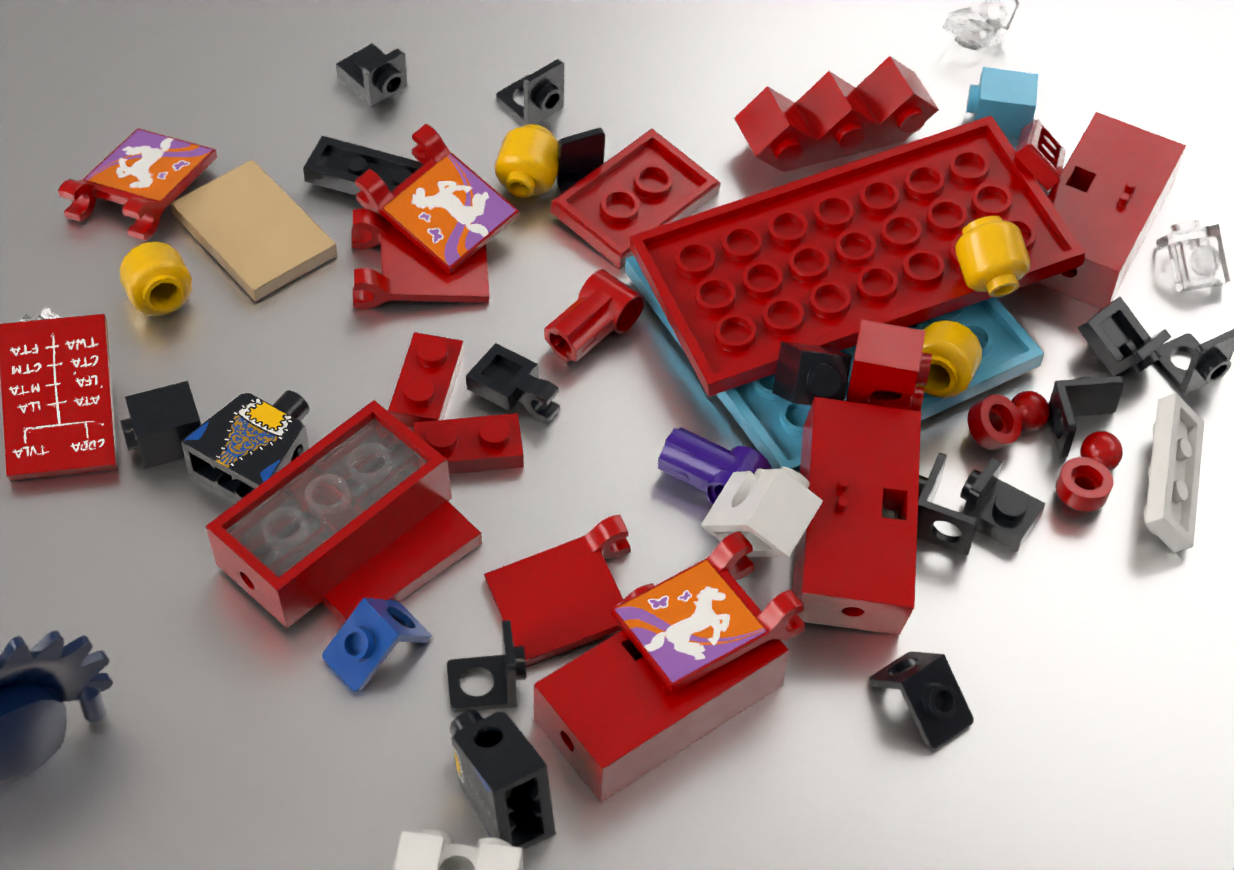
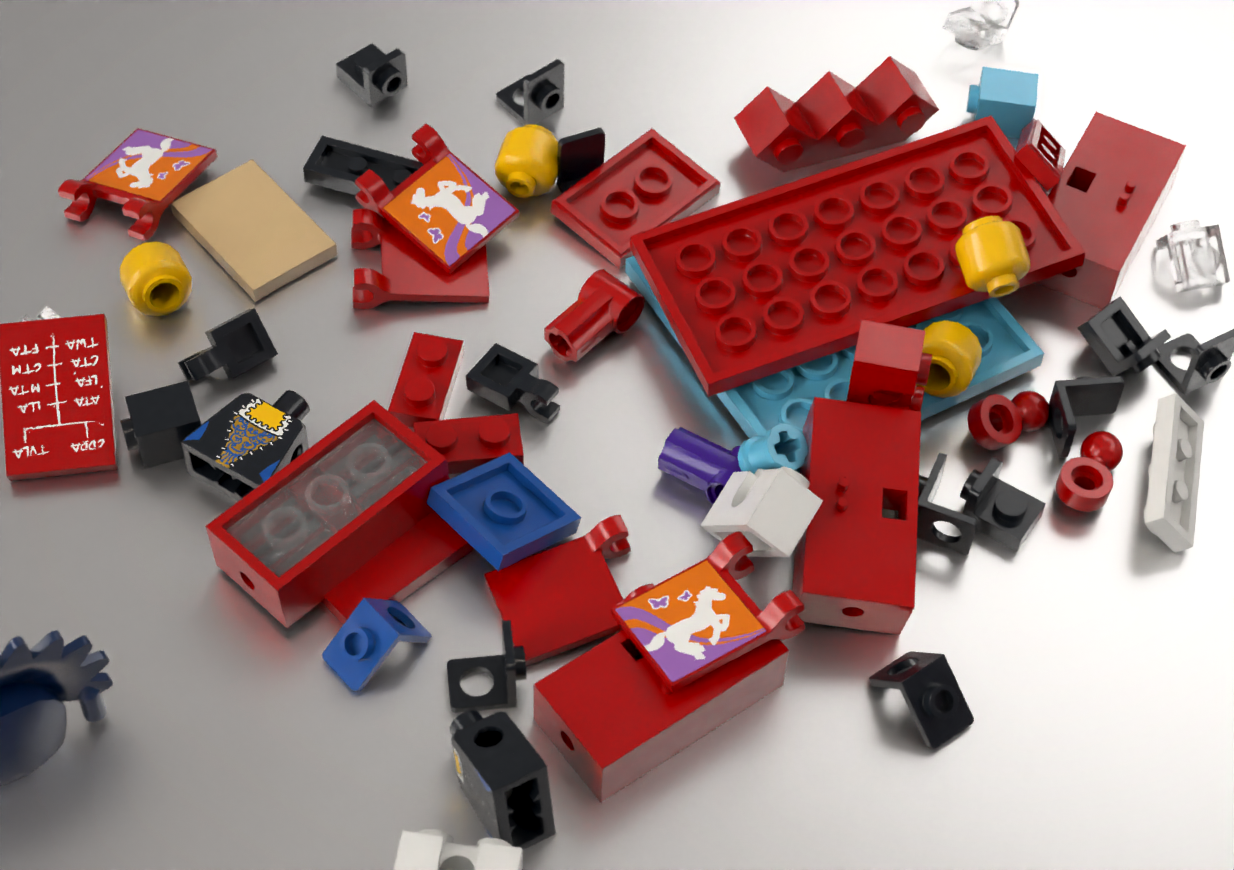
black brick [772,341,852,405] -> none
none -> black plate [178,308,278,381]
none -> blue plate [427,452,581,571]
none -> medium azure bush [738,423,808,474]

